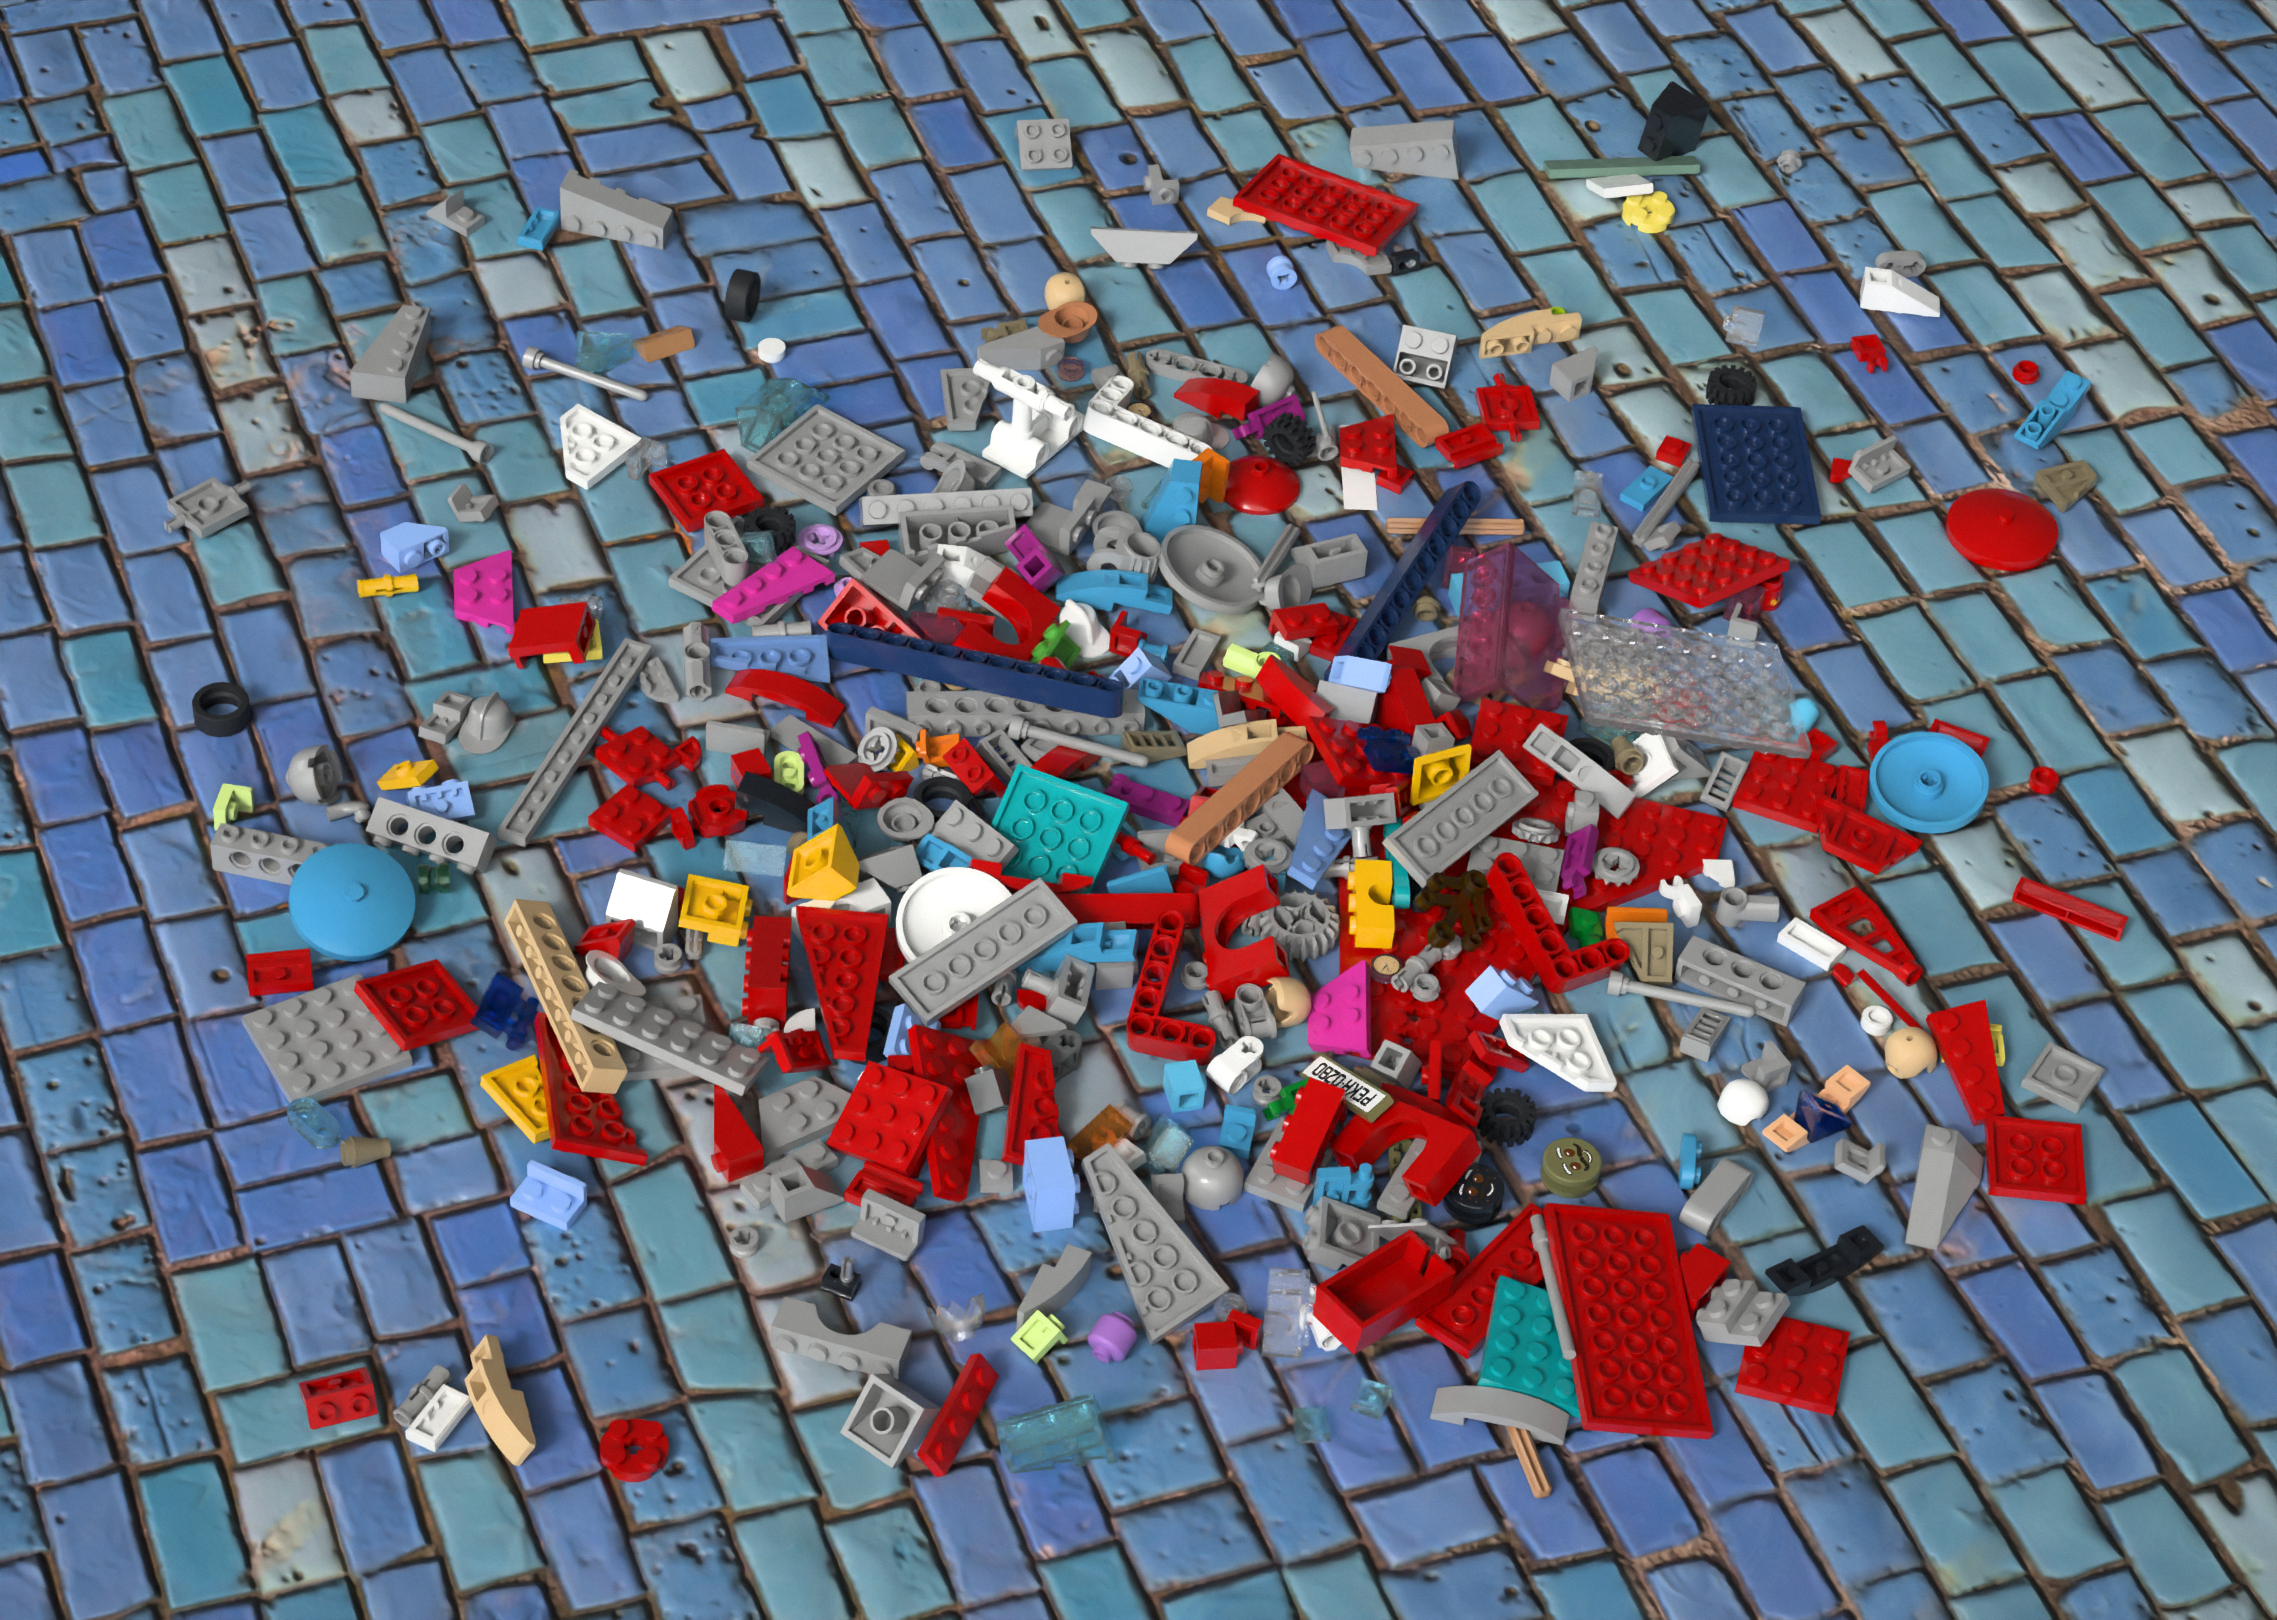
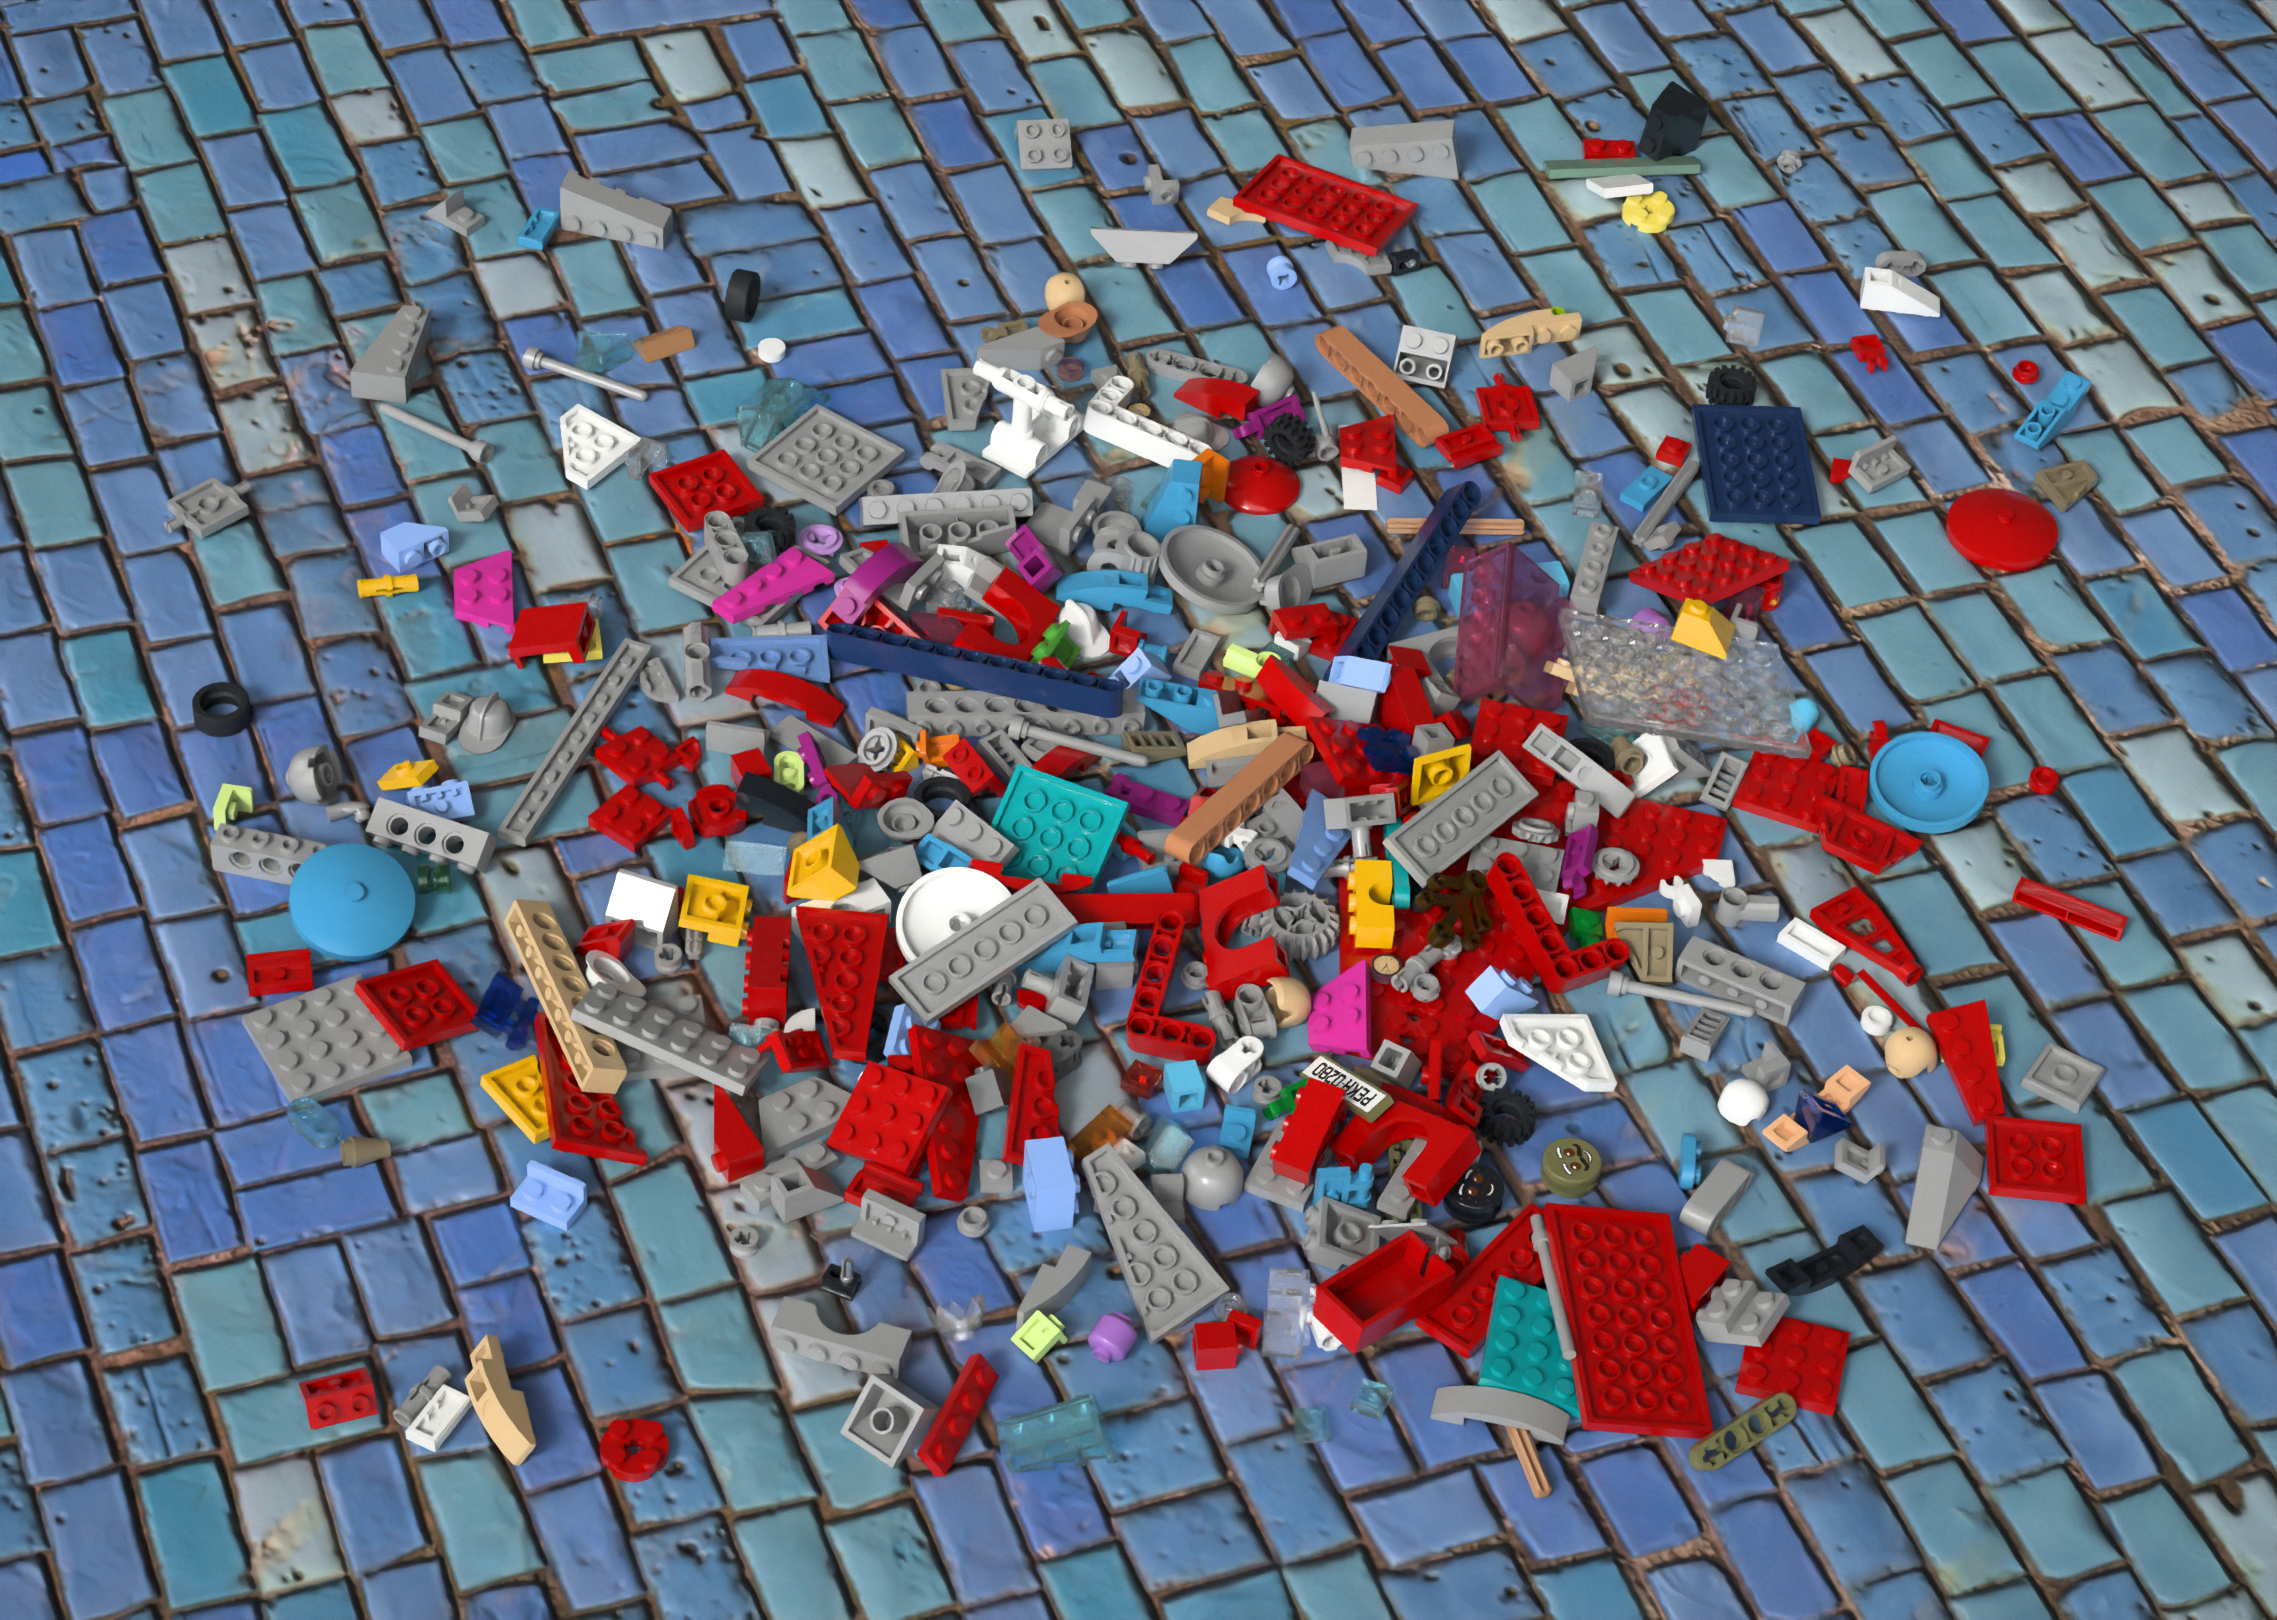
none -> magenta arch [830,543,924,625]
none -> light grey plate [957,1206,990,1237]
none -> clear red plate [1120,1059,1164,1100]
none -> light grey bush [1475,1063,1507,1091]
none -> red plate [1582,138,1636,159]
none -> yellow slope [1671,597,1736,660]
none -> olive beam [1689,1393,1796,1472]
none -> dark tan plate [1830,743,1857,767]

